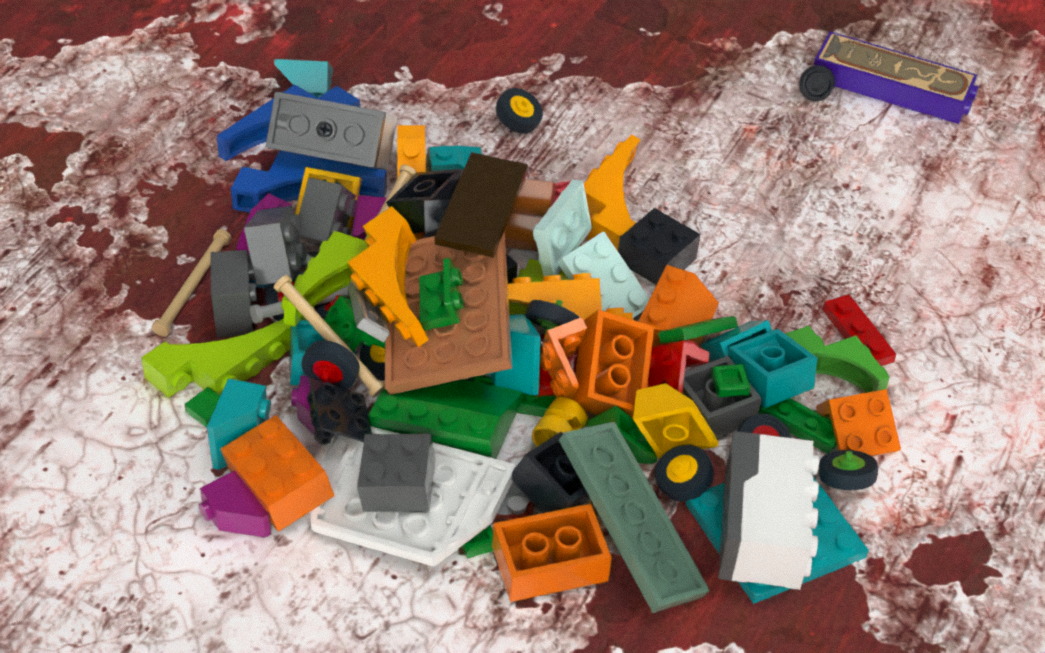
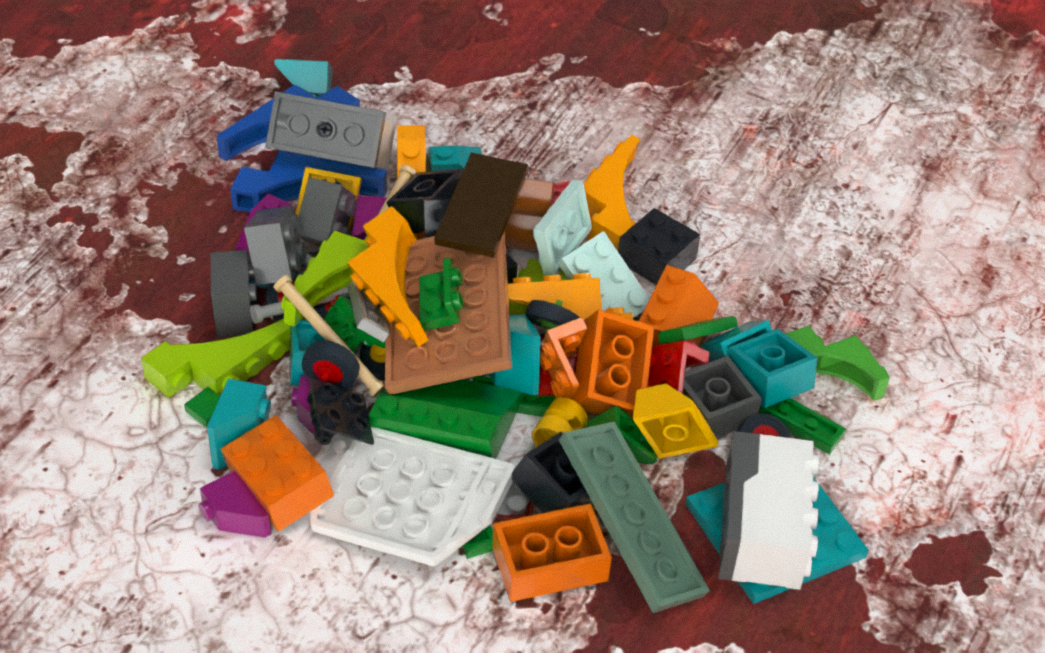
tan bar [152,229,232,337] -> none
dark grey brick [357,434,435,512] -> none
black wheel [495,88,543,133] -> none
black wheel [655,445,714,502] -> none
green tile [711,364,751,398] -> none
black brick [799,65,835,101] -> none
brick [814,31,979,124] -> none
orange bracket [816,389,901,456] -> none
black wheel [819,450,878,490] -> none
red plate [822,294,896,366] -> none

